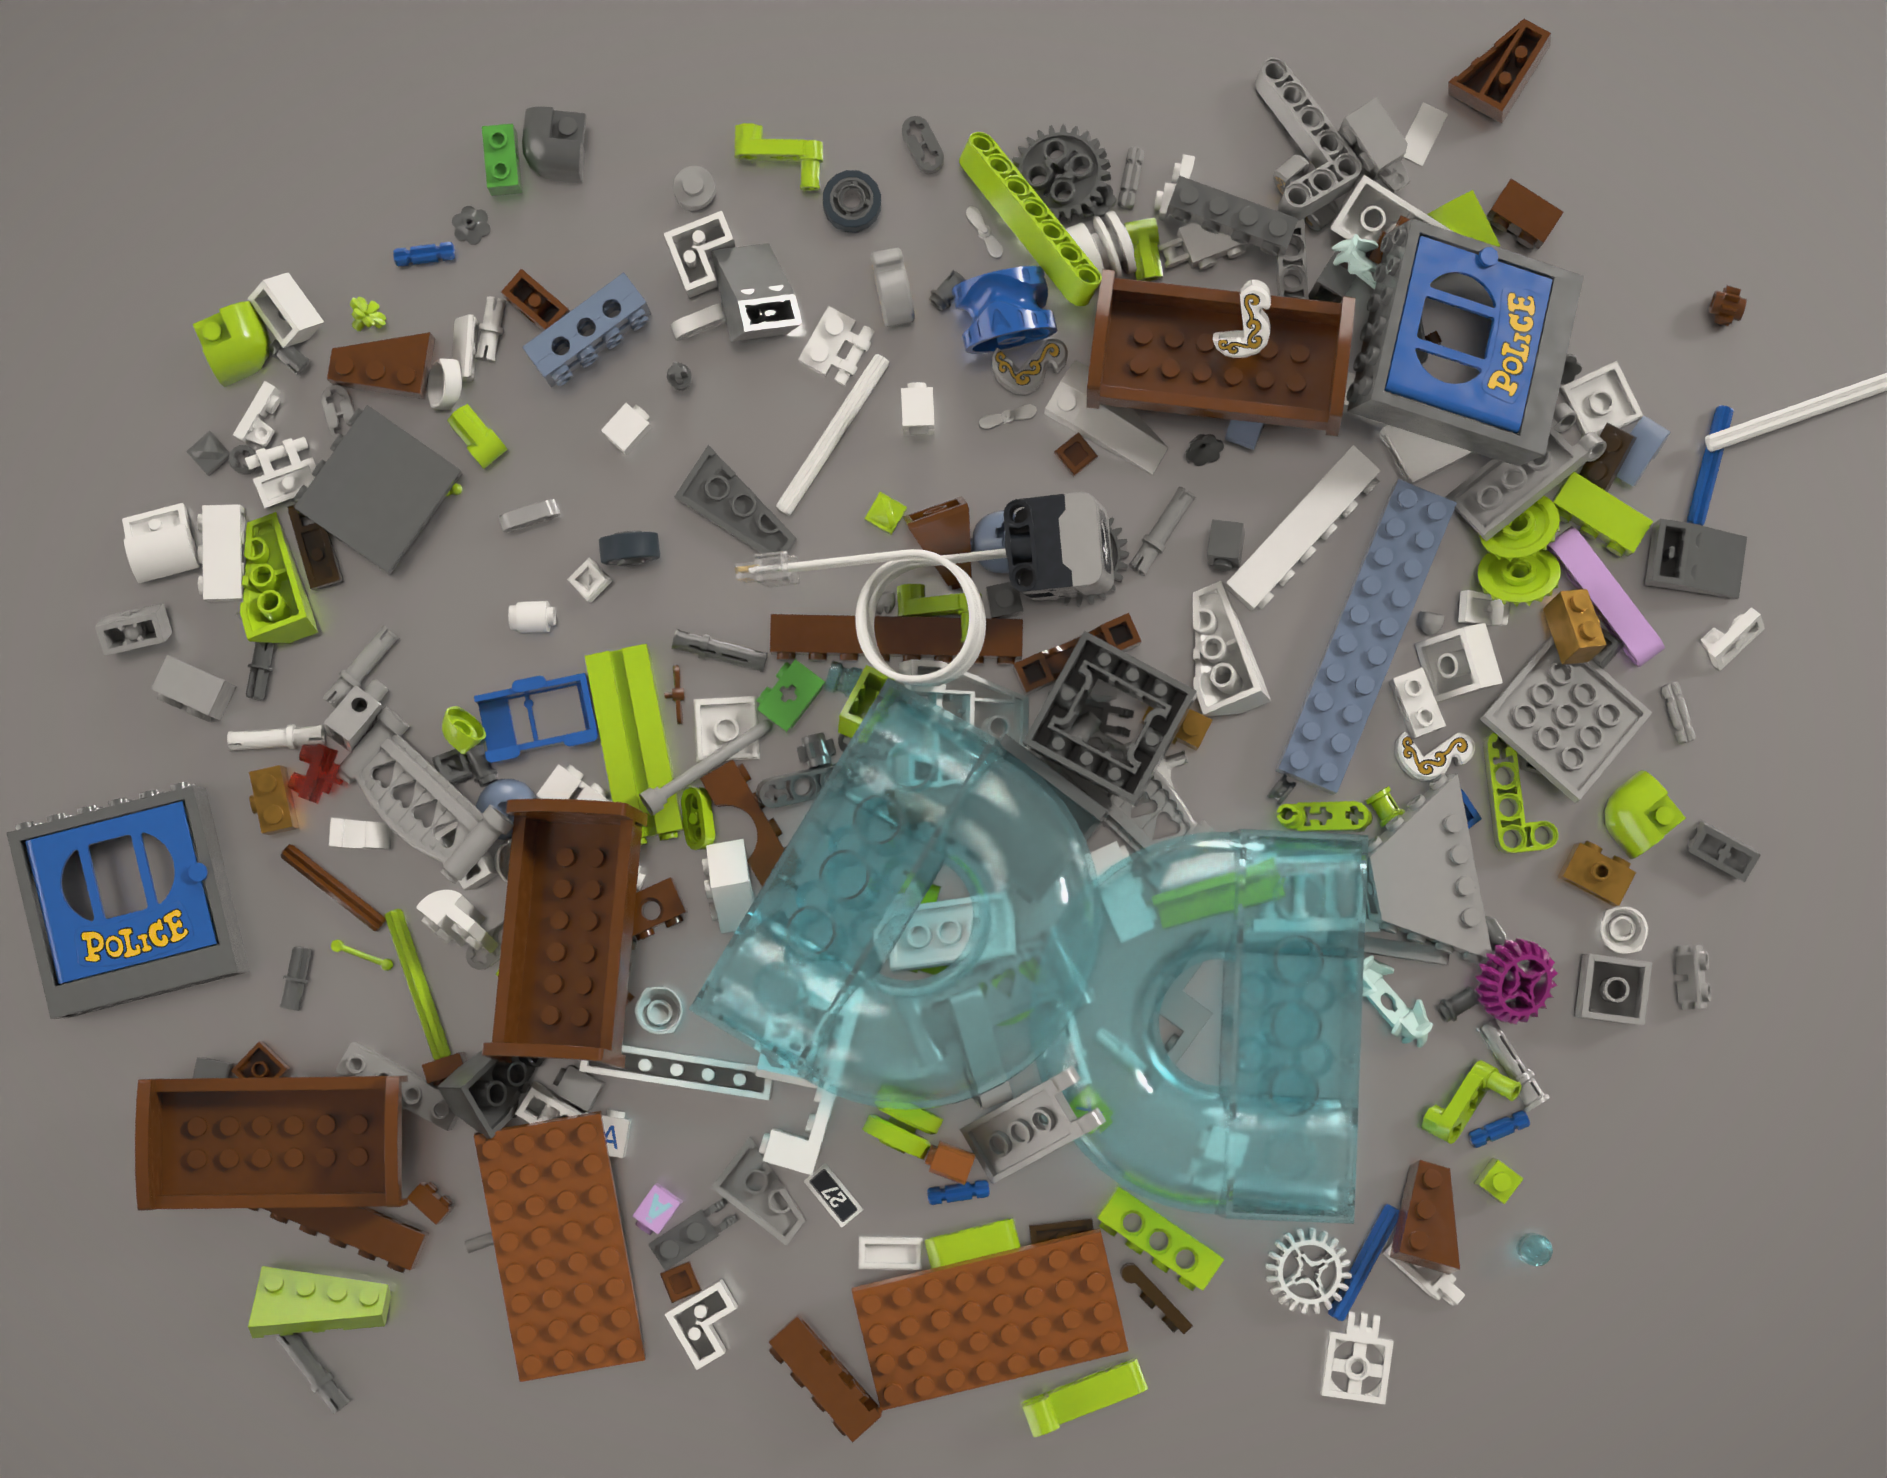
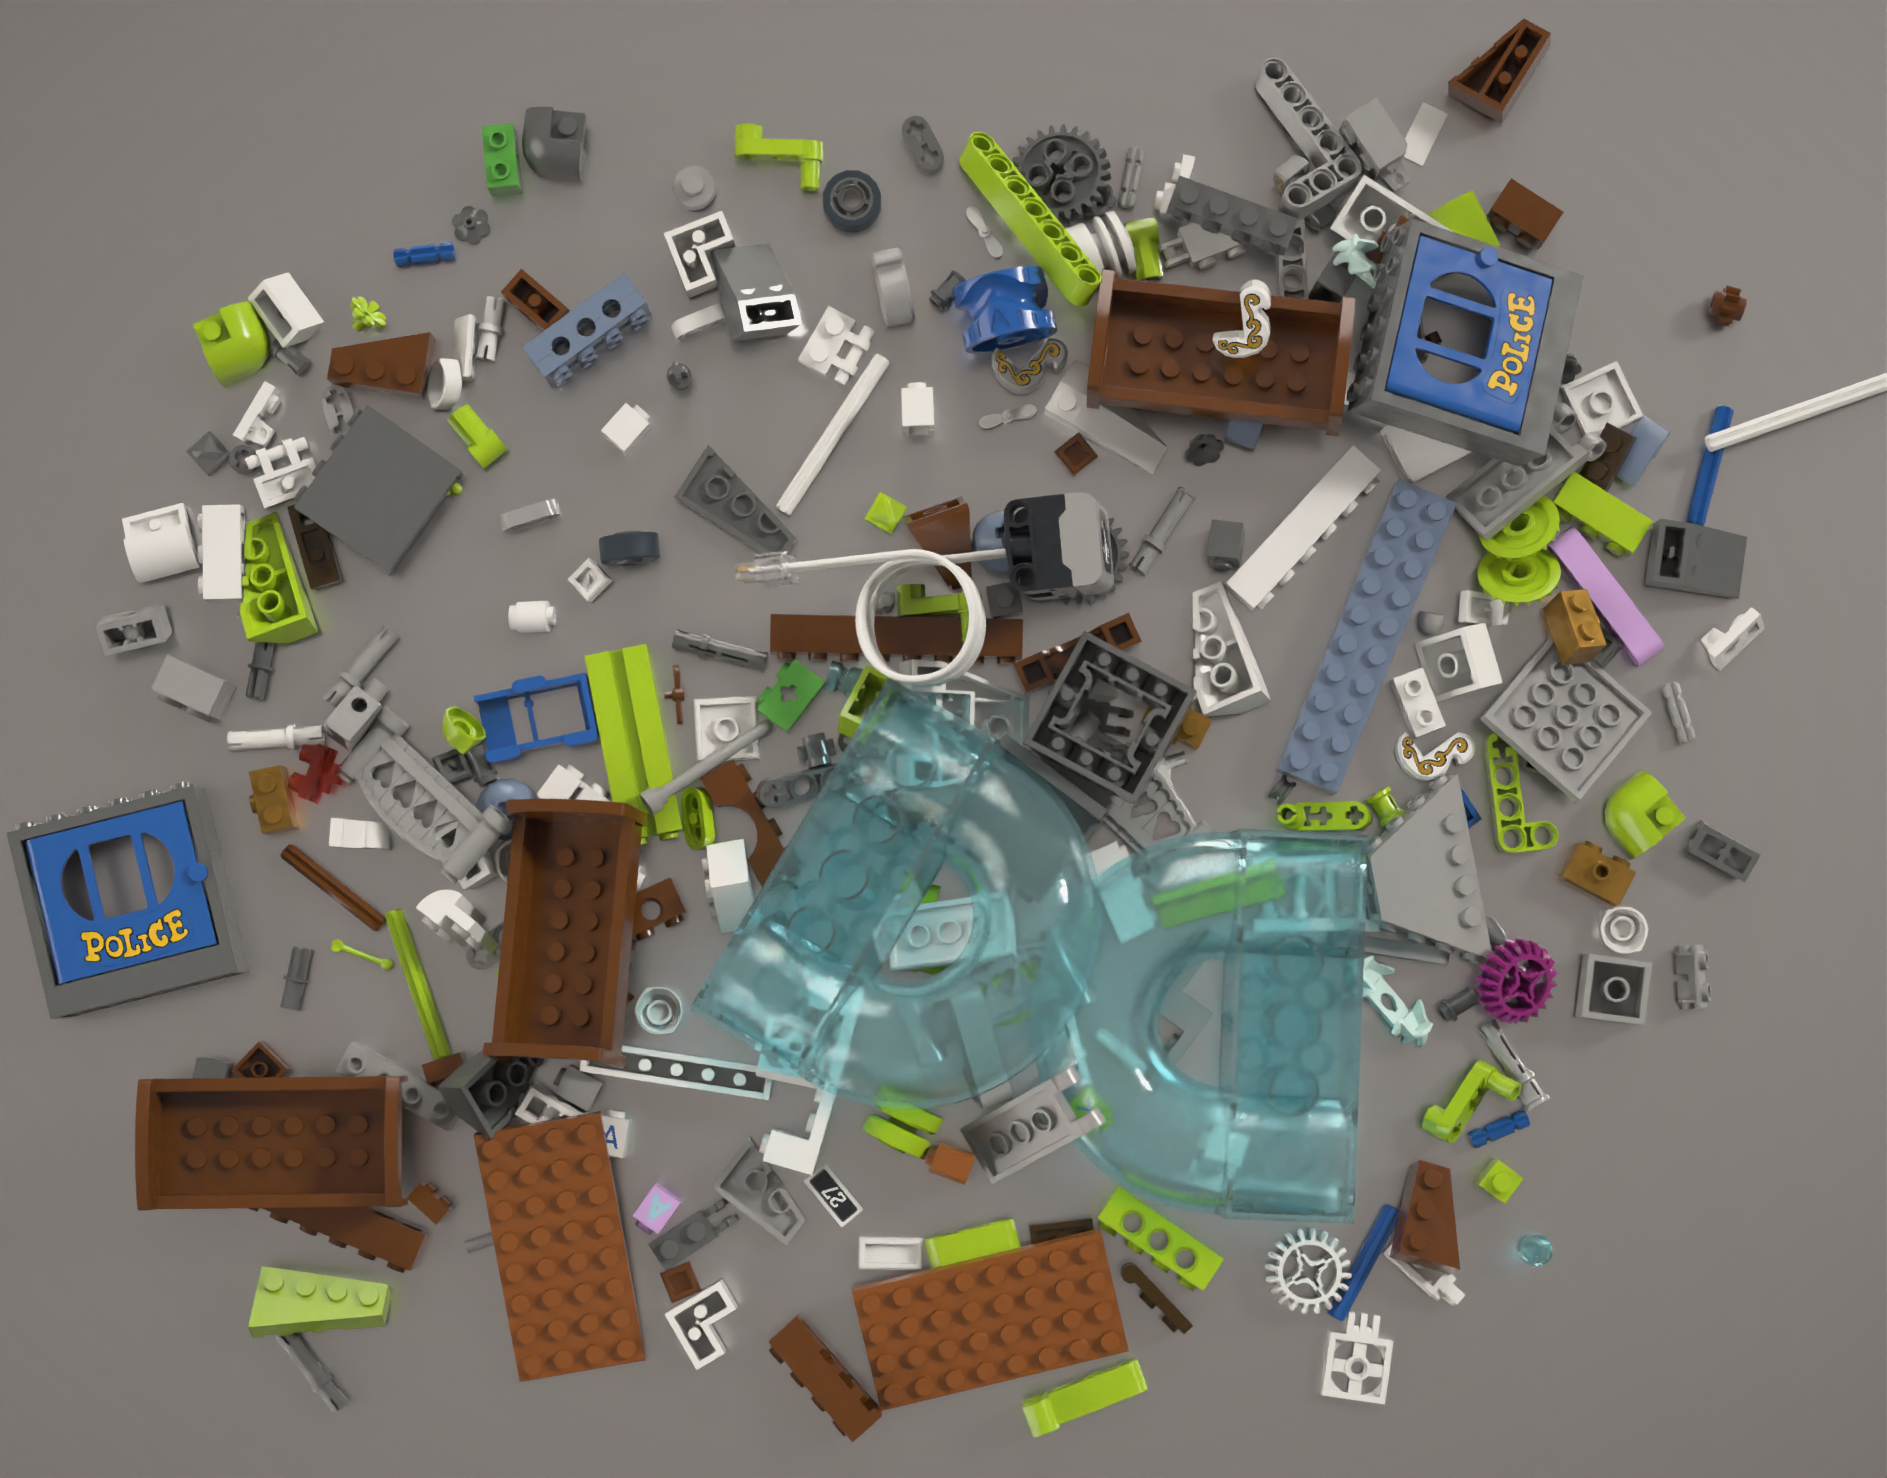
blue axle [927,1180,990,1205] -> none

